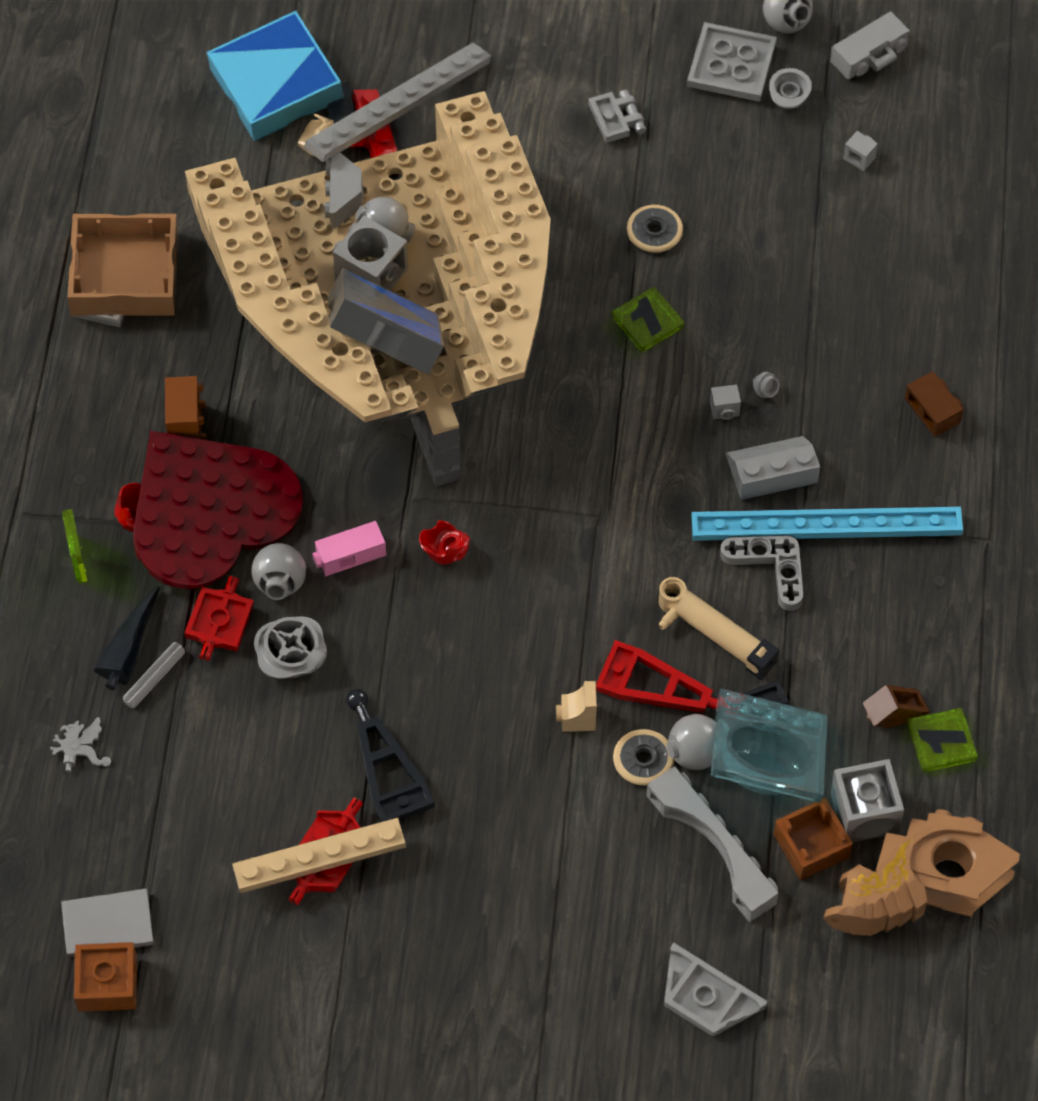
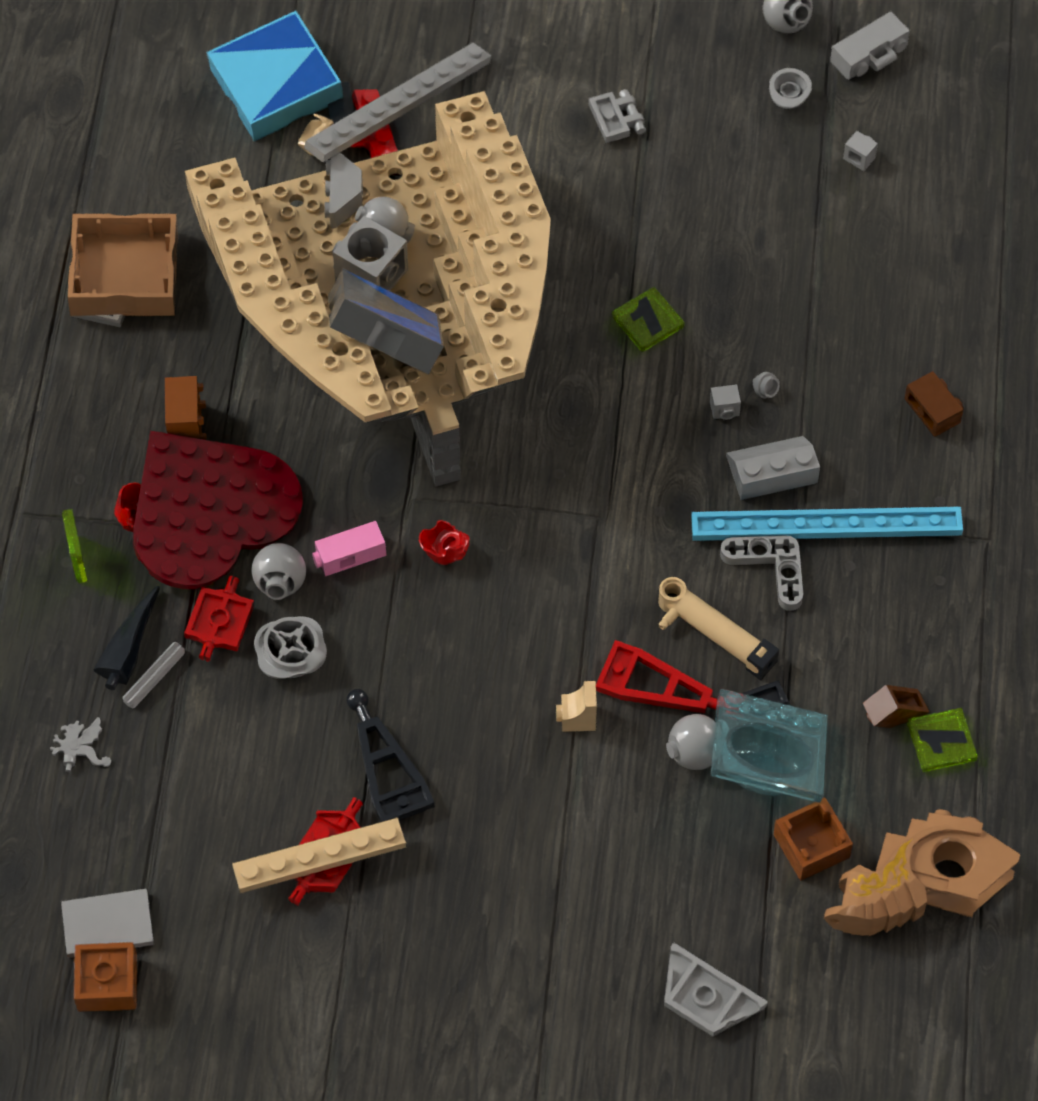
dark grey wheel [613,729,674,786] -> none
dark grey wheel [627,205,683,253] -> none
light grey arch [647,766,779,923] -> none
light grey plate [687,22,777,102] -> none
light grey brick [830,759,904,843] -> none

